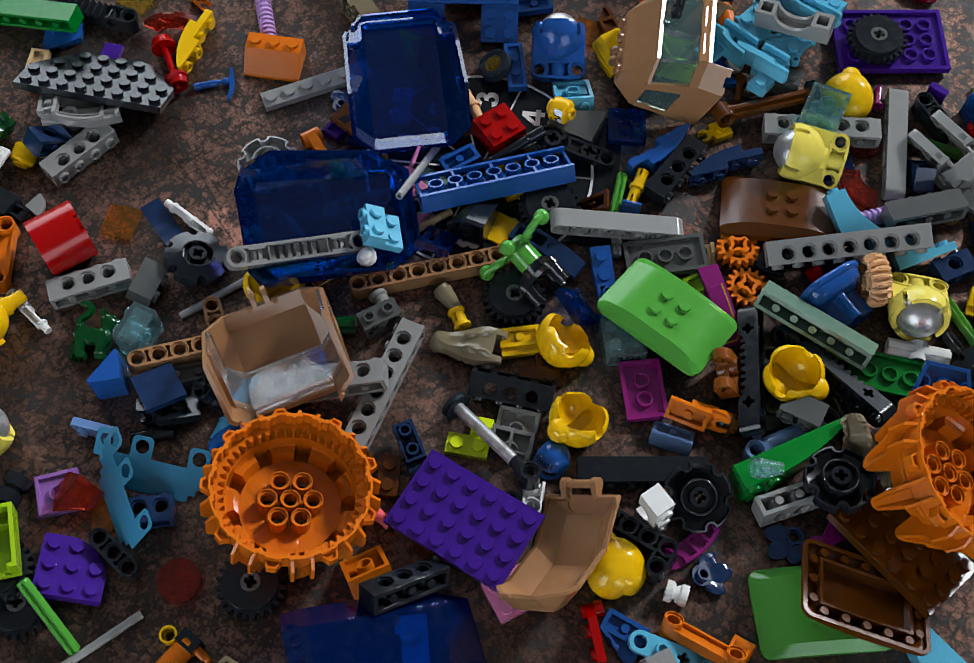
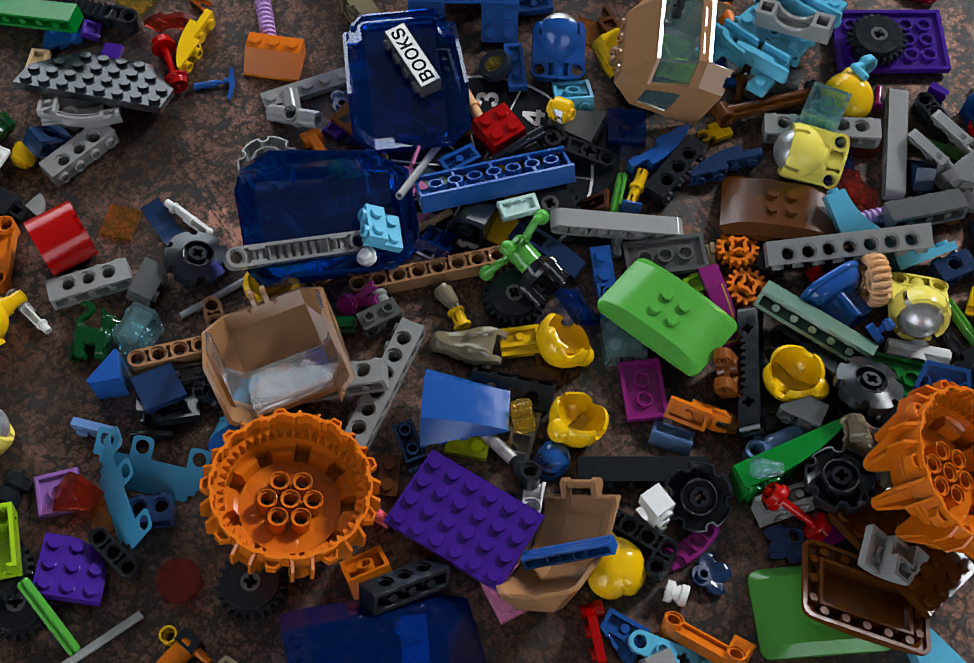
none -> dark purple tile [80,19,102,42]
none -> light grey piece [265,87,323,129]
none -> magenta piece [336,281,379,316]
none -> brick [383,22,442,98]
none -> blue wedge [420,369,510,448]
none -> light aqua plate [496,192,541,222]
none -> clear yellow gear [510,398,536,434]
none -> blue piece [520,534,618,570]
none -> red piece [761,482,832,541]
none -> black piece [833,356,904,416]
none -> medium azure plate [850,54,878,81]
none -> light grey slope [857,524,930,586]
none -> blue piece [865,318,896,346]

